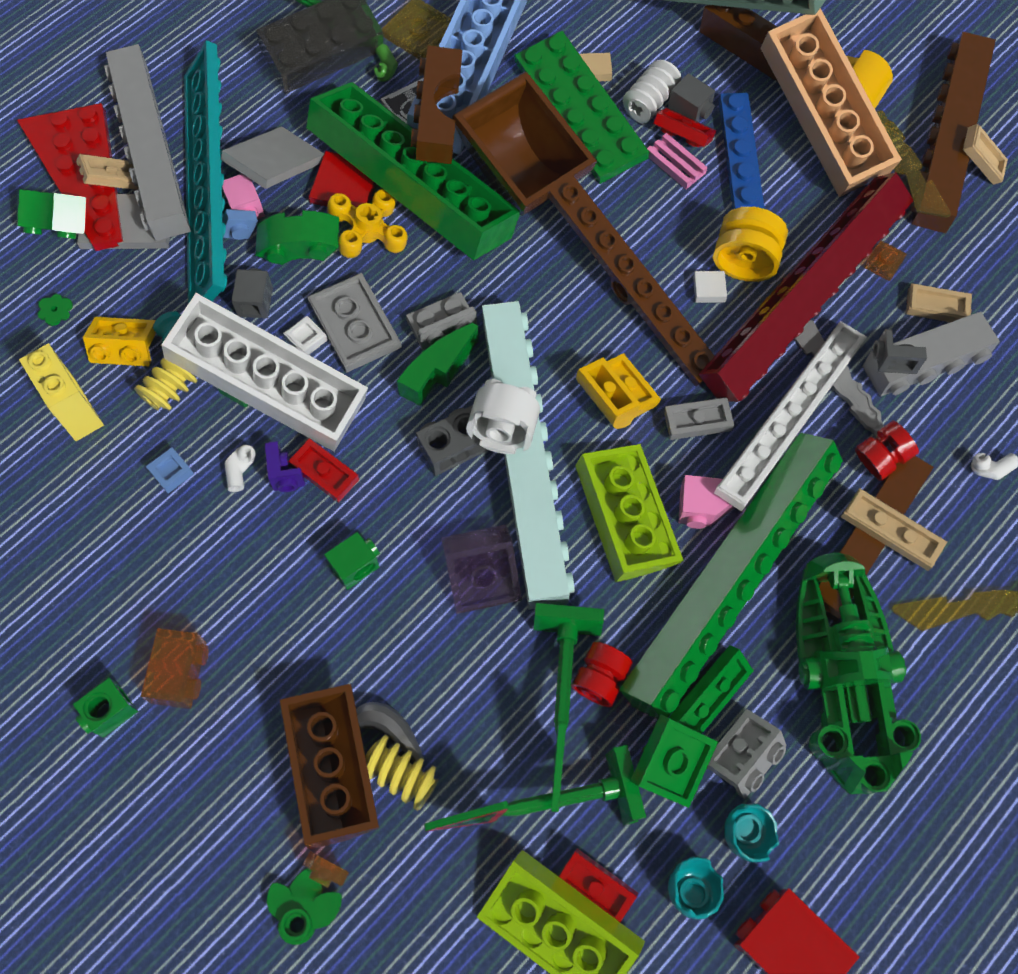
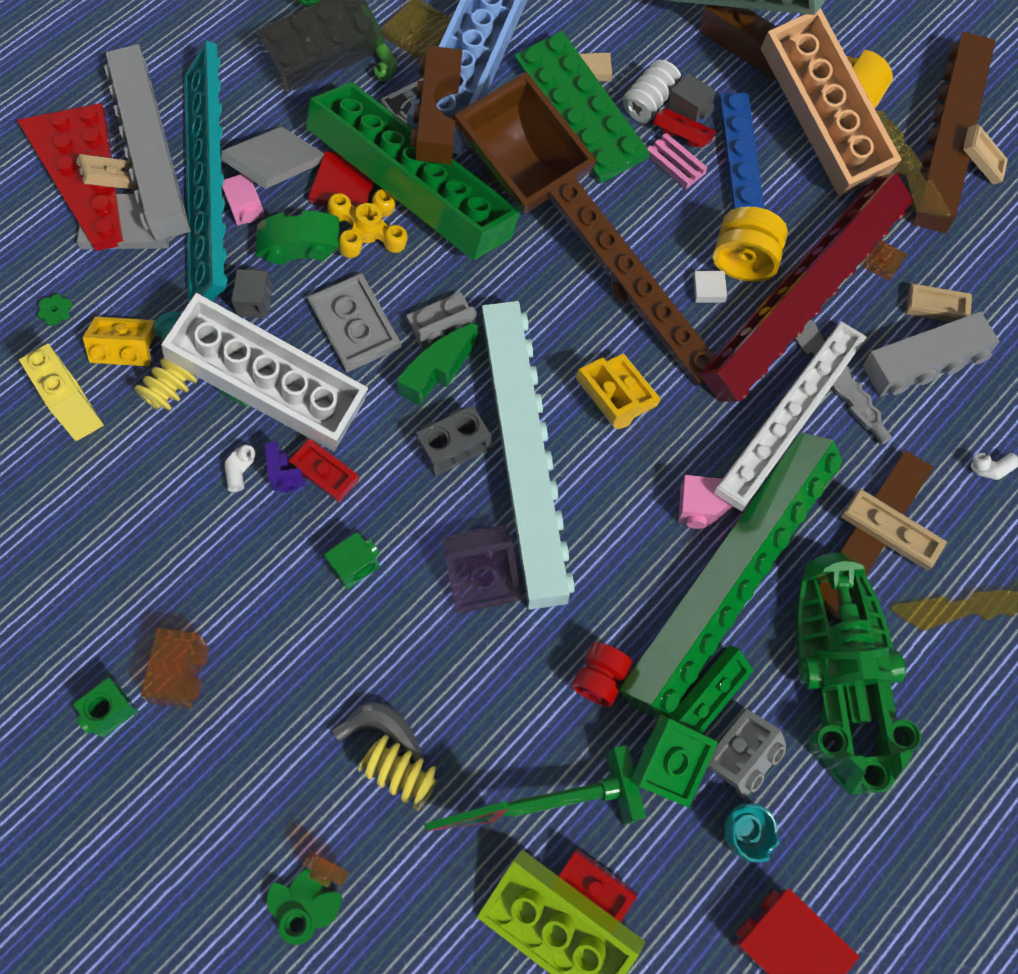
green brick [16,189,86,239] -> none
medium blue plate [146,447,194,494] -> none
medium blue plate [222,209,258,240] -> none
reddish brown slope [280,683,379,850] -> none
white tile [283,316,328,355] -> none
white brick [466,379,540,454] -> none
green piece [534,603,604,812] -> none
lime slope [575,444,684,583] -> none
light grey plate [664,397,734,440] -> none
teal hair [667,856,724,920] -> none
red wheel [855,420,919,481] -> none
dark grey bracket [873,329,927,374] -> none

